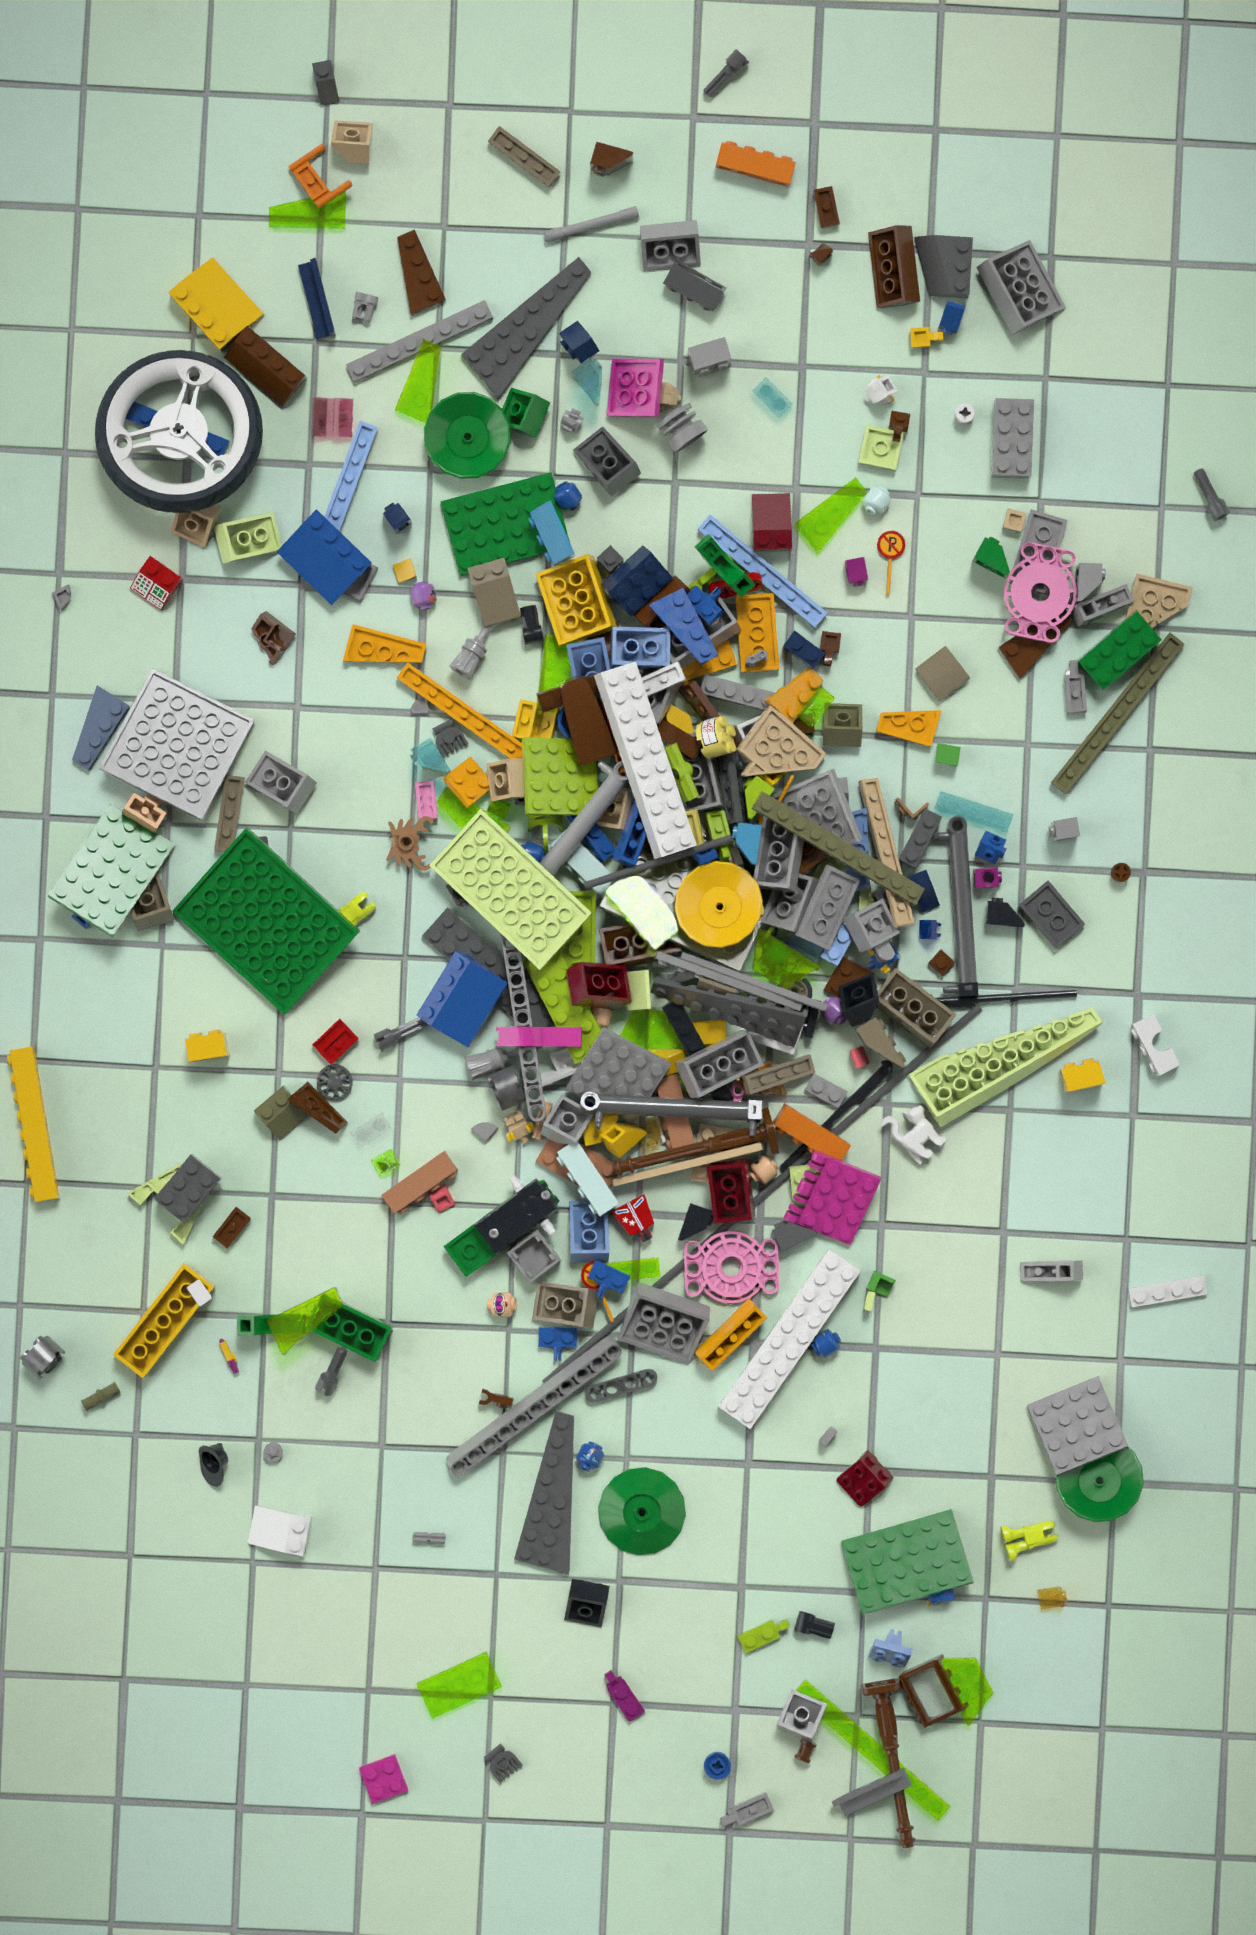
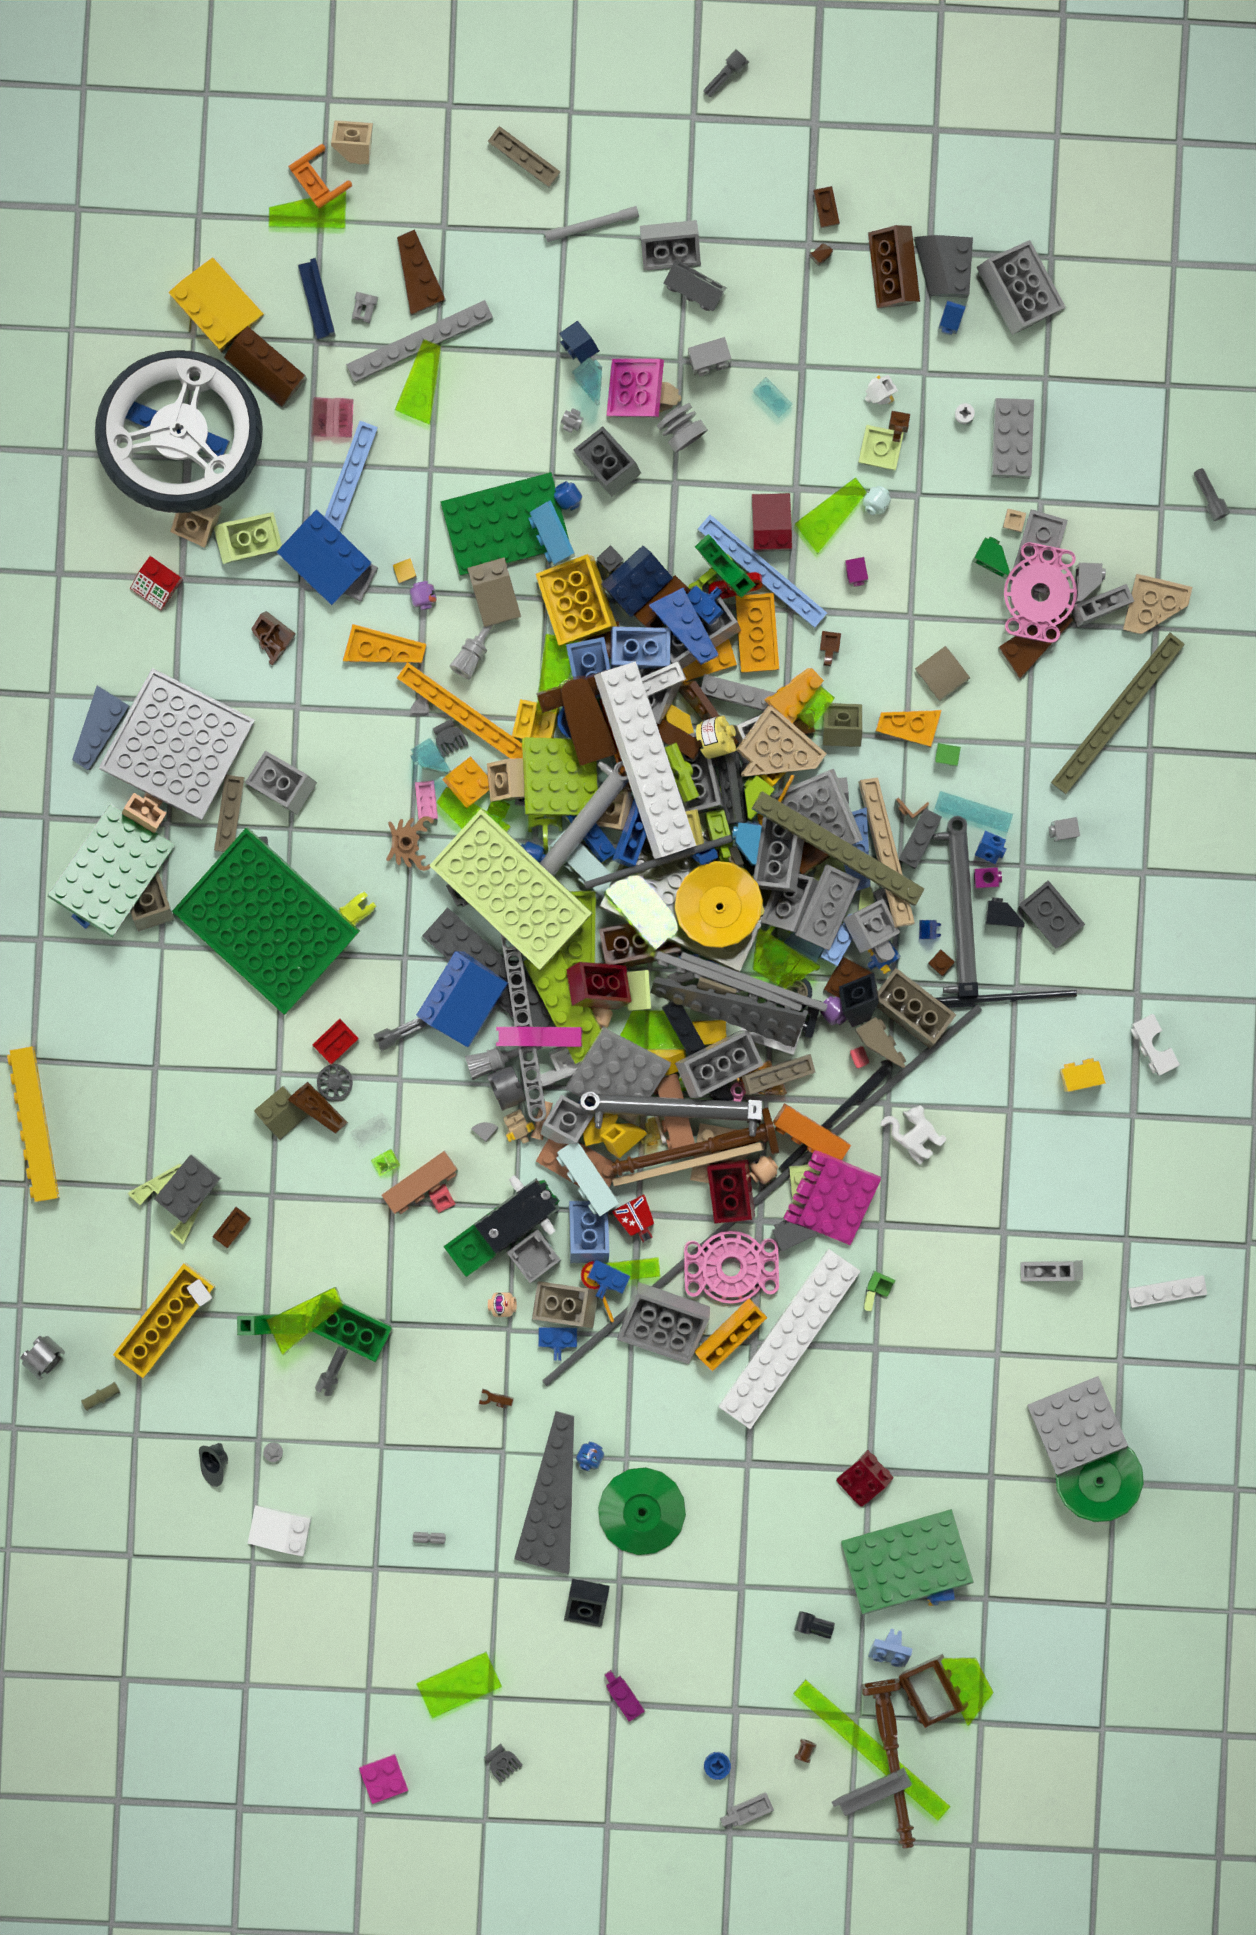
light grey tile [52,584,71,610] -> none
yellow brick [185,1030,230,1062] -> none
piece [219,1339,239,1374] -> none
dark grey slope [312,60,339,105] -> none
dark blue slope [383,503,412,534] -> none
green dish [424,392,511,479] -> none
light grey beam [446,1337,622,1476] -> none
dark grey wing [461,257,591,398] -> none
green slope [502,388,550,438] -> none
black piece [520,605,544,645] -> none
dark grey beam [585,1368,658,1402] -> none
reddish brown slope [590,141,633,177] -> none
black slope [678,1203,714,1241] -> none
orange brick [715,141,796,187] -> none
lime plate [738,1618,790,1653] -> none
light grey piece [746,650,768,668] -> none
light grey slope [777,1689,827,1744] -> none
dark blue brick [782,630,825,670] -> none
light grey plate [805,1073,848,1108] -> none
blue head [811,1329,841,1358] -> none
light grey tile [819,1426,837,1446] -> none
piece [877,531,906,595] -> none
dark blue slope [907,870,940,913] -> none
yellowish green wedge [908,1008,1103,1127] -> none
yellow plate [910,327,944,348] -> none
neon yellow piece [1000,1521,1058,1562] -> none
clear yellow bracket [1037,1586,1067,1609] -> none
light grey hinge [1065,660,1087,714] -> none
green brick [1078,609,1162,690] -> none
reddish brown wheel [1111,863,1131,882] -> none

